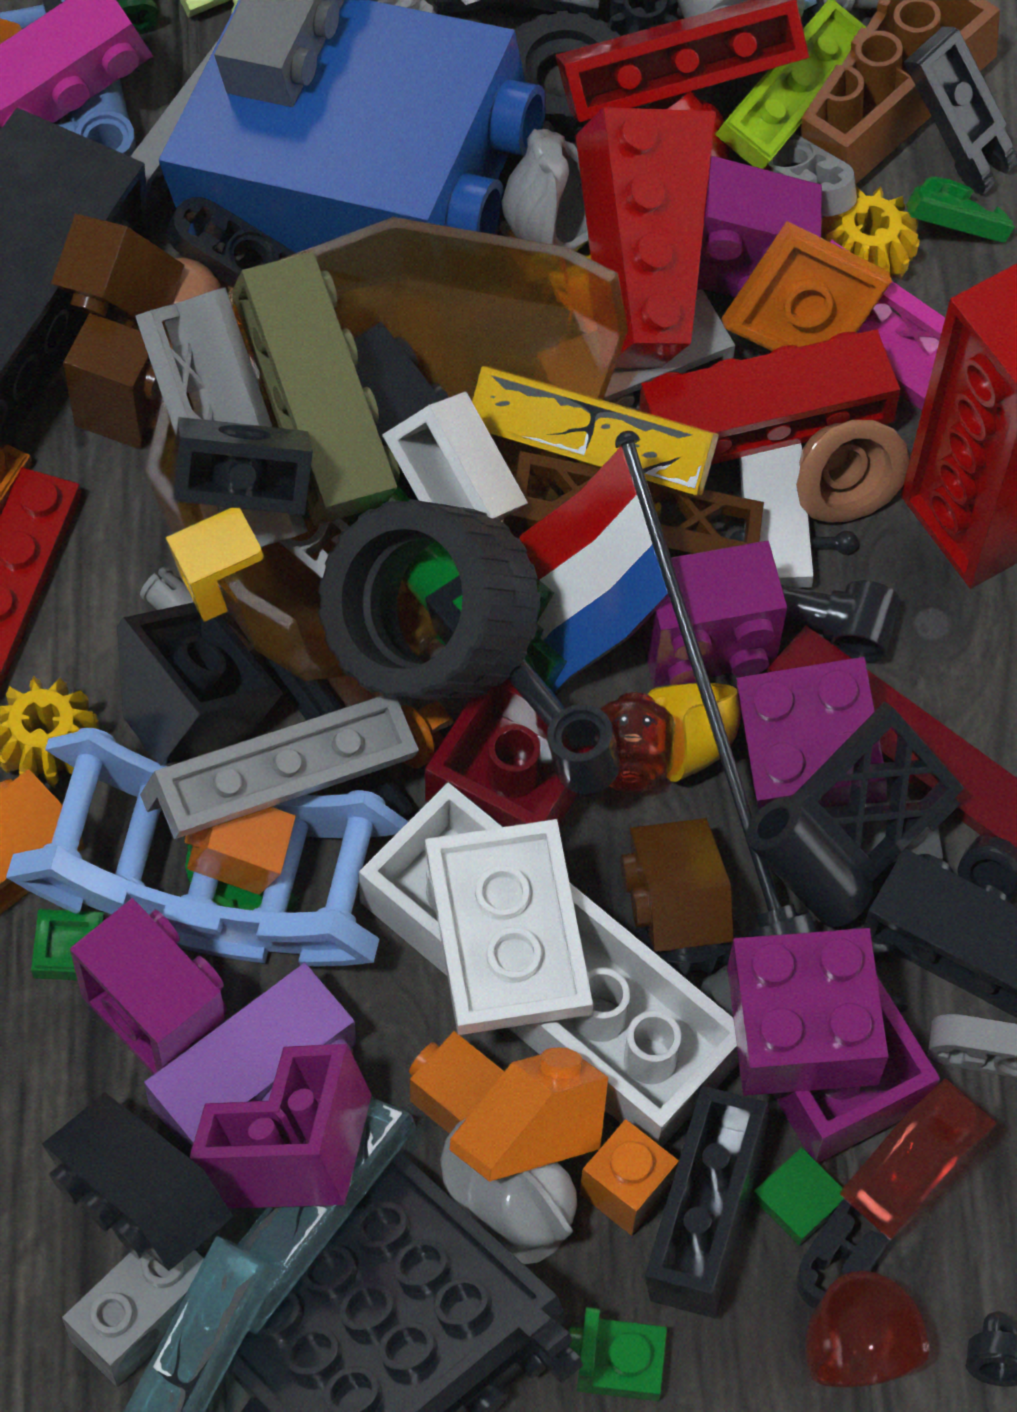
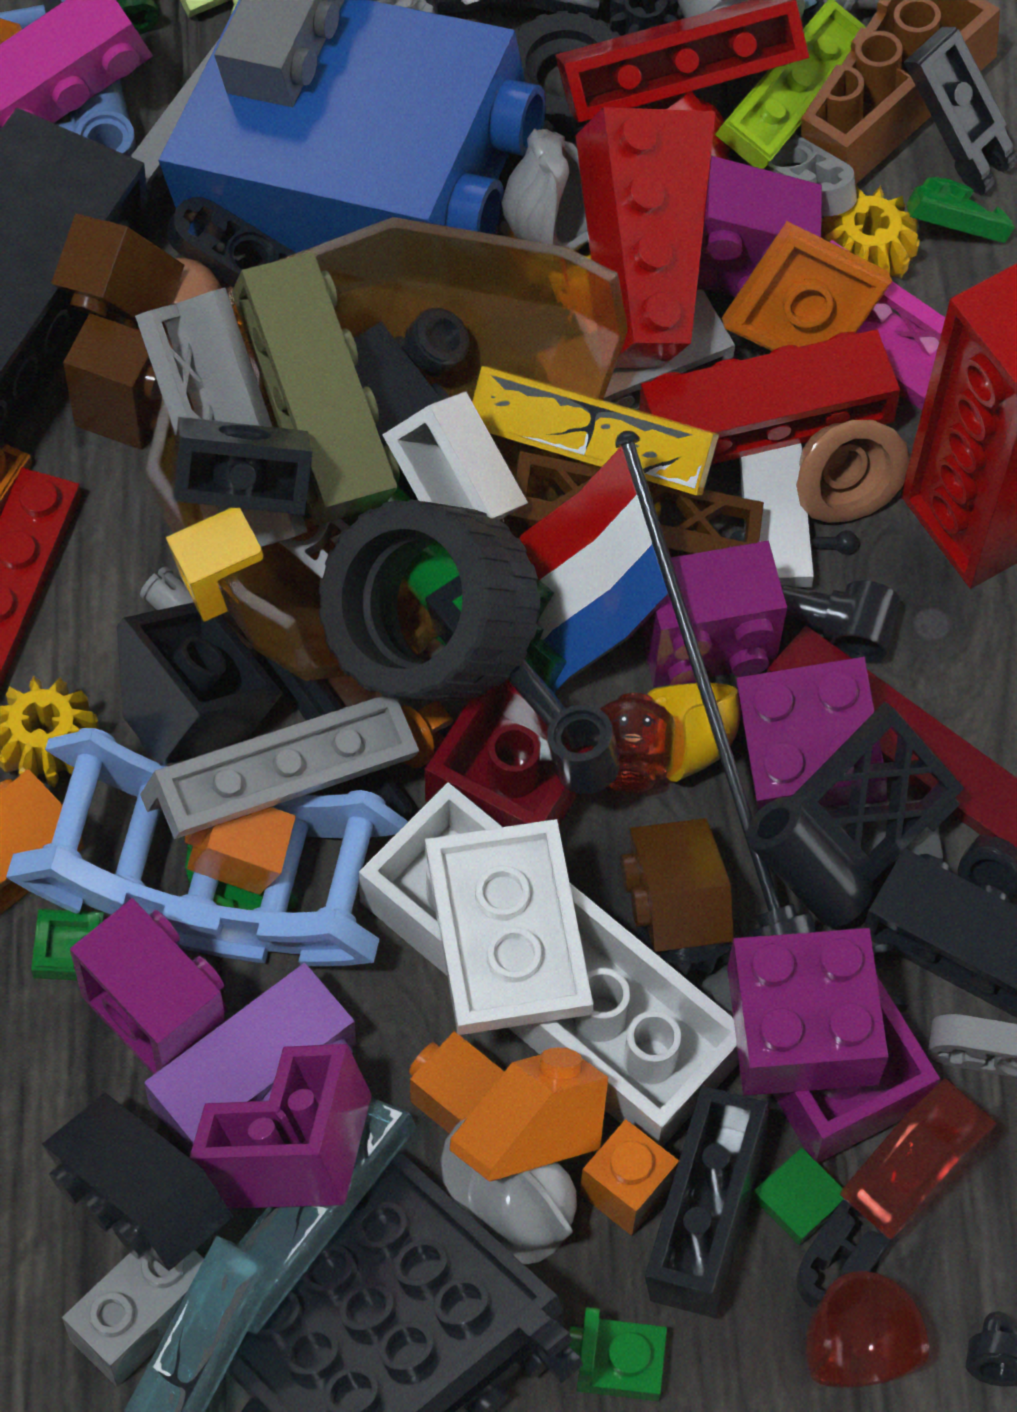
none -> black tile [404,308,470,377]

